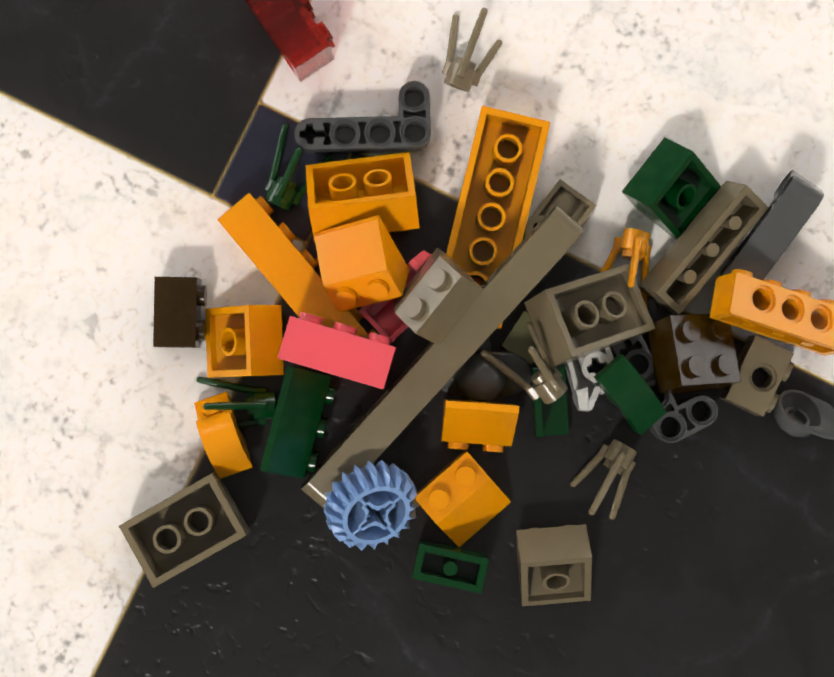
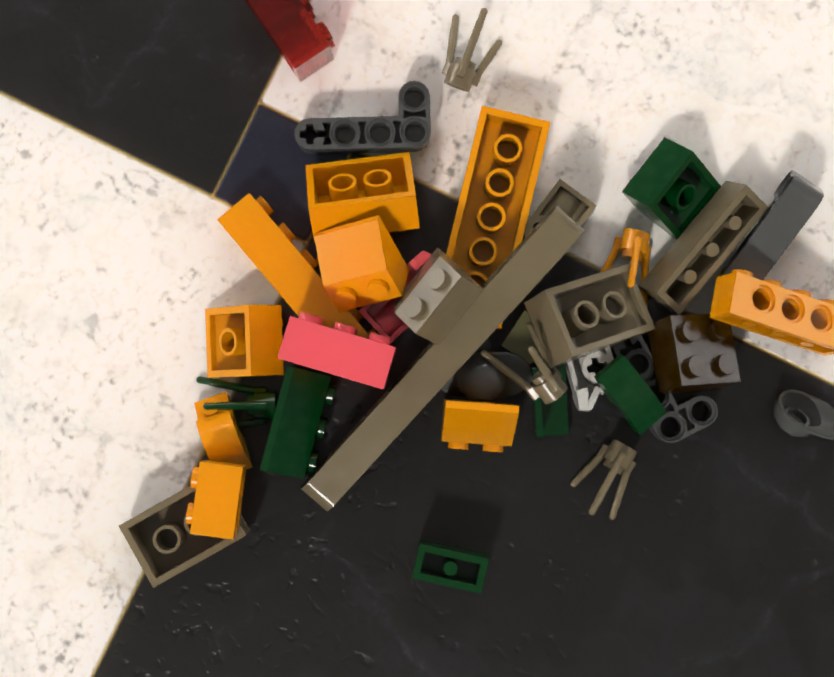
dark brown brick [153,277,207,348] -> none
dark green plant [264,123,333,211] -> none
light blue gear [323,460,419,550] -> none
light orange slope [415,450,511,547] -> none
dark tan slope [516,524,592,607] -> none
dark tan brick [719,335,794,417] -> none
none -> light orange brick [186,460,247,540]

